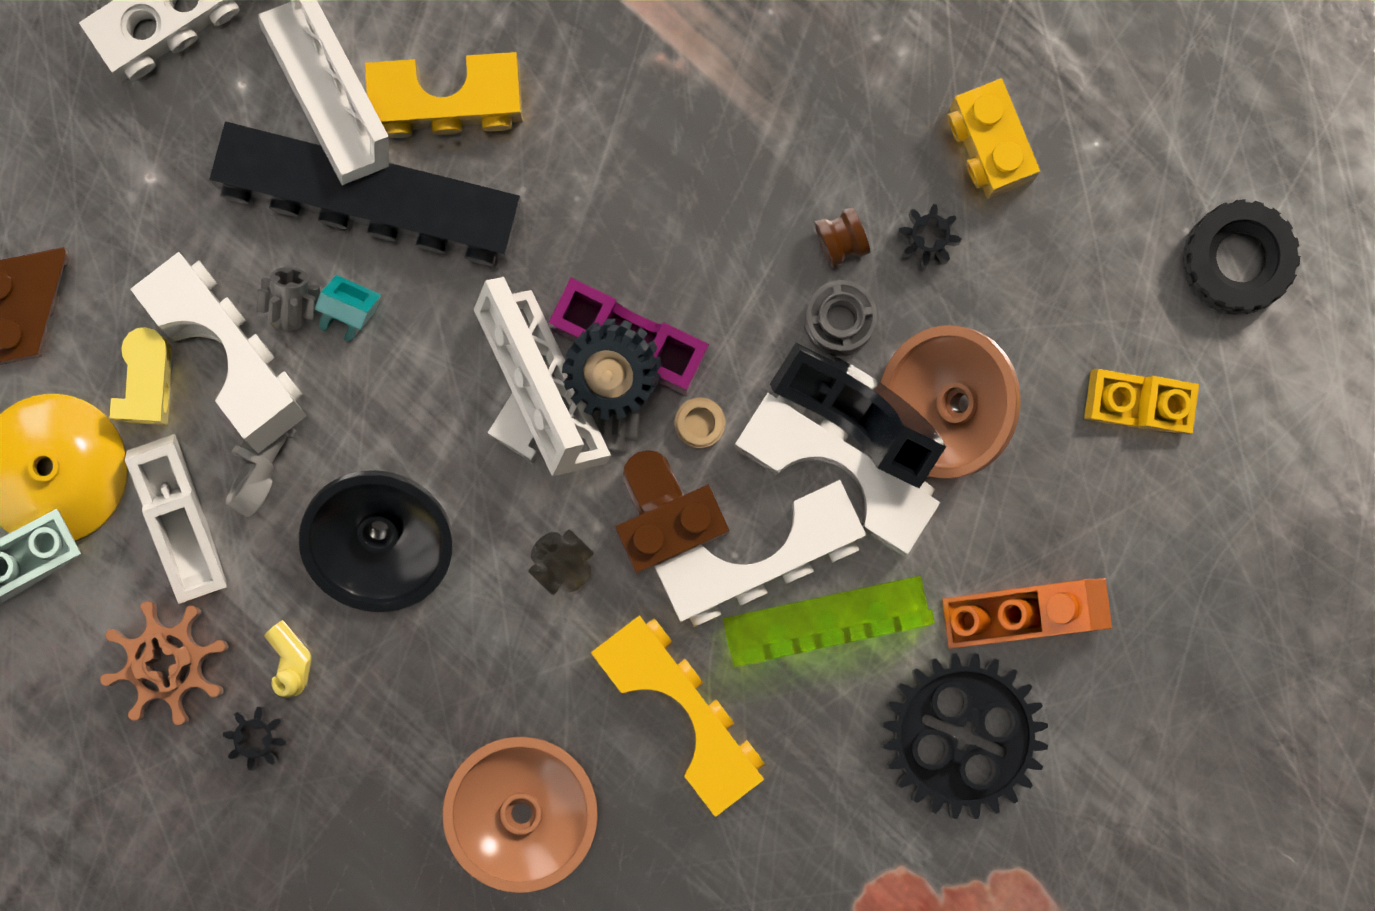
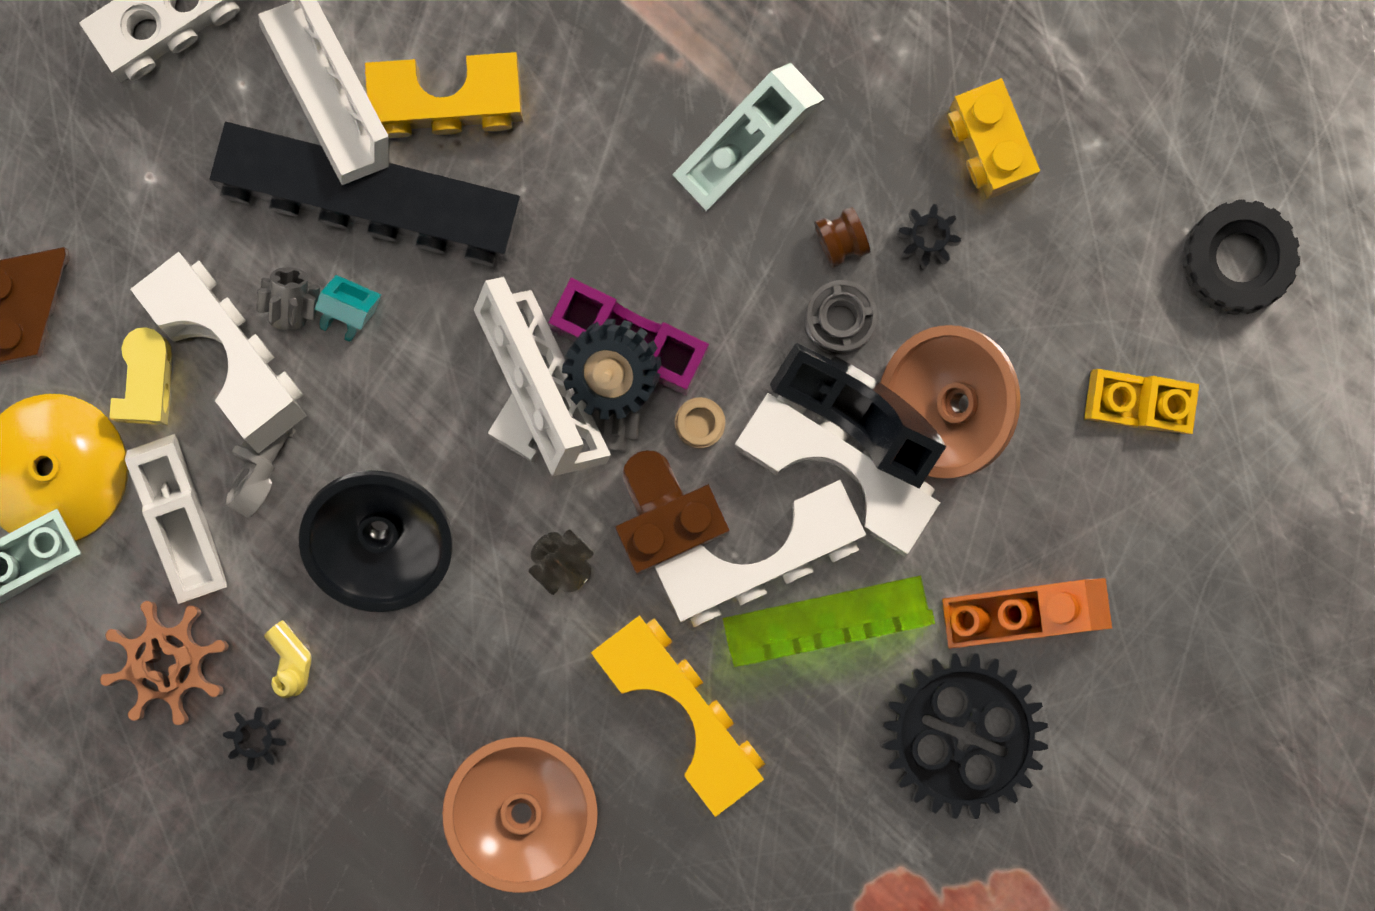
none -> light aqua slope [672,63,825,211]

